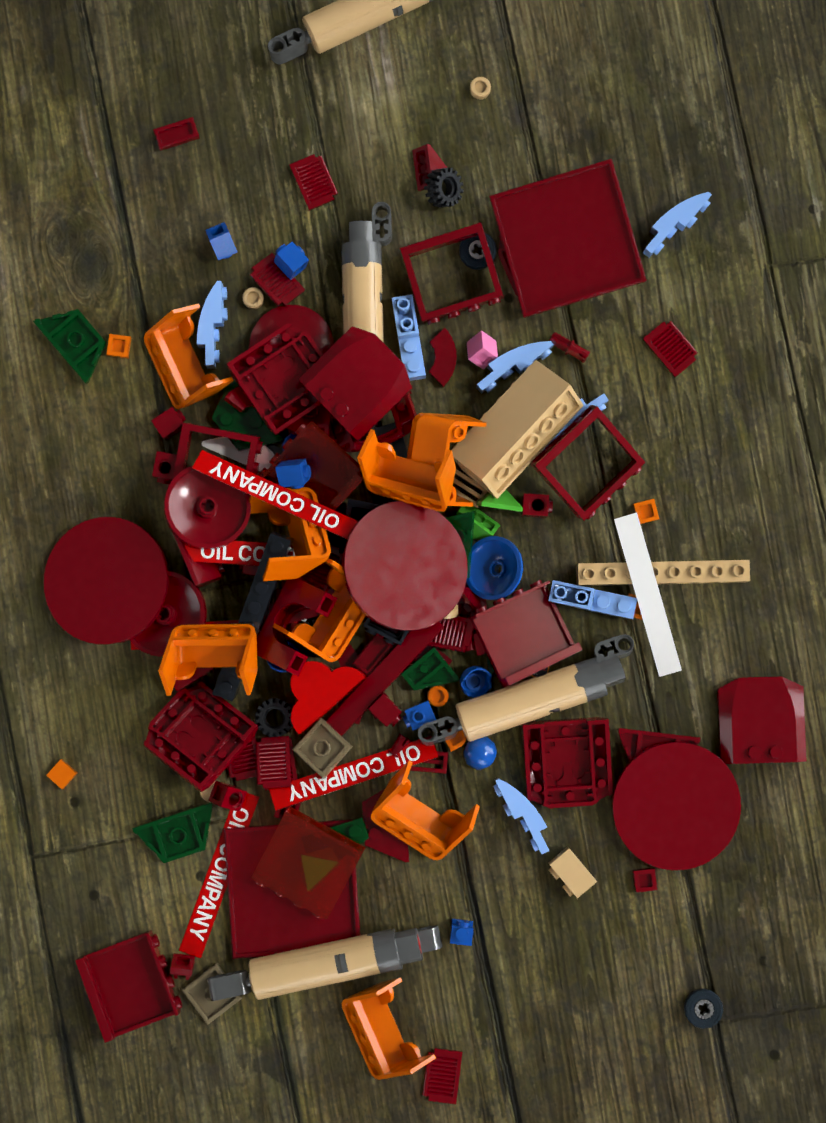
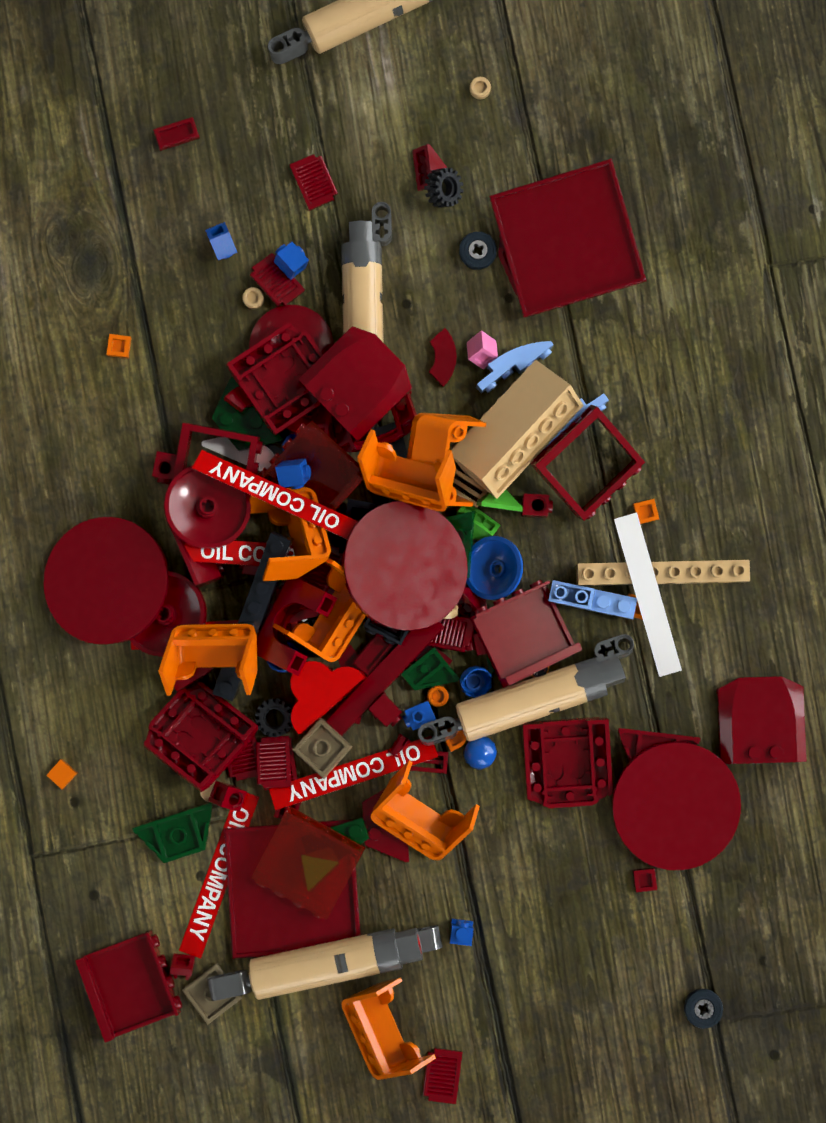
dark green wing [33,309,106,384] -> none
orange windscreen [144,304,234,409] -> none
dark red brick [151,407,187,441] -> none
light blue slope [197,281,228,369] -> none
light blue slope [392,295,426,381] -> none
dark red window [400,222,504,325] -> none
light blue slope [493,778,549,854] -> none
tan brick [548,846,597,898] -> none
dark red axle [549,332,590,363] -> none
light blue slope [643,192,712,258] -> none
dark red window [643,321,698,377] -> none

